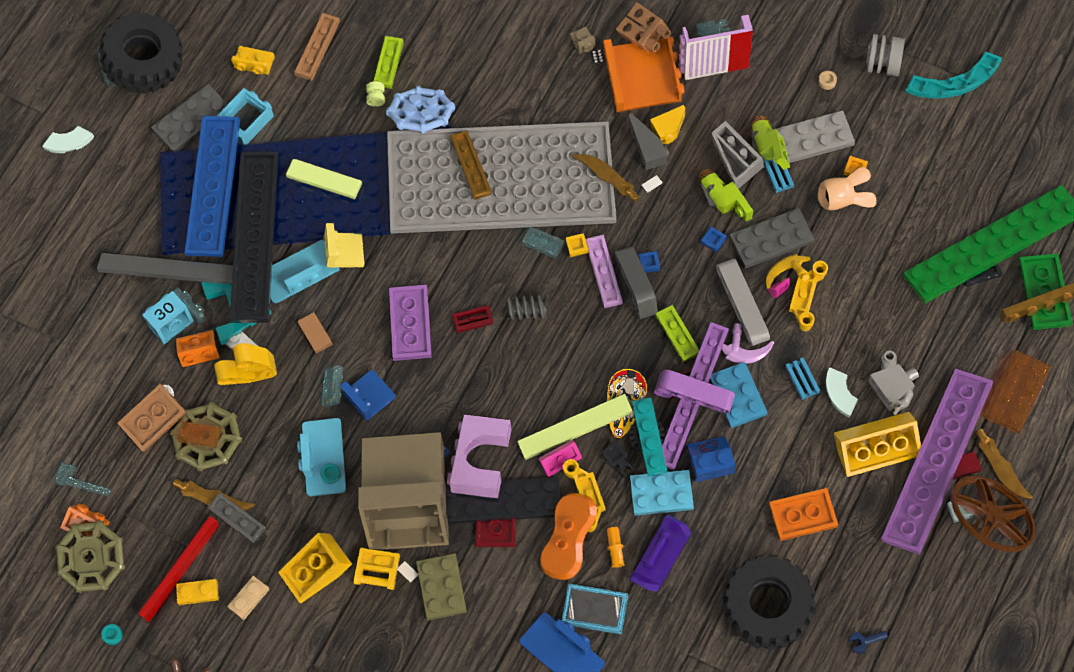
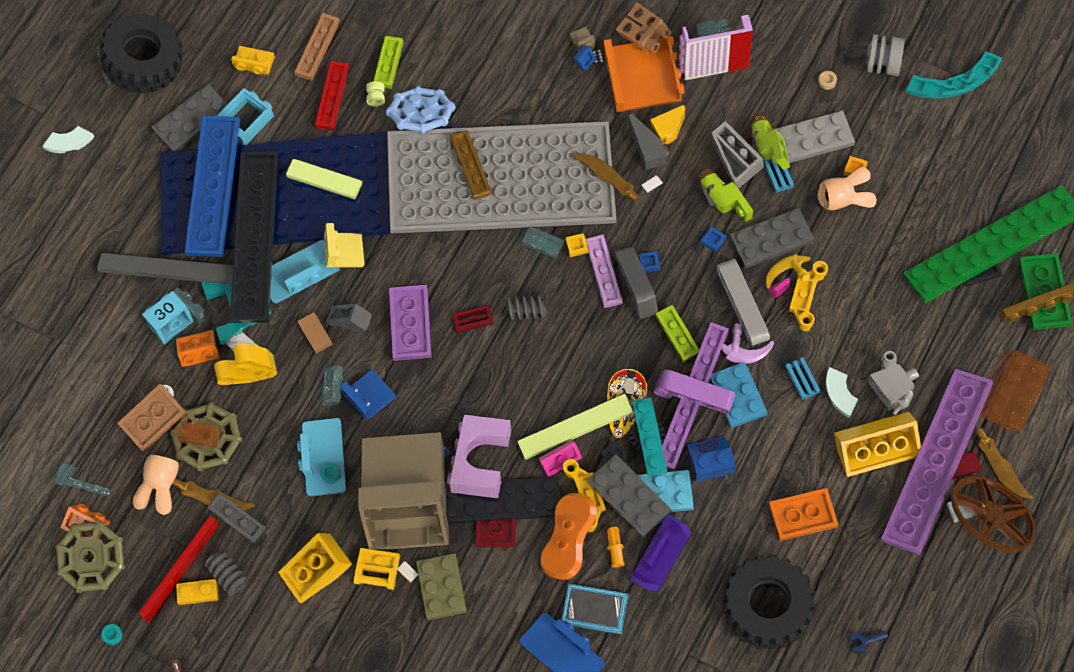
tan plate [227,576,270,620] -> none
none -> light nougat piece [133,455,179,515]
none -> dark grey piece [205,553,247,596]
none -> red plate [315,61,349,130]
none -> dark grey arch [326,304,372,332]
none -> blue tile [573,45,597,71]
none -> dark grey plate [587,454,671,538]

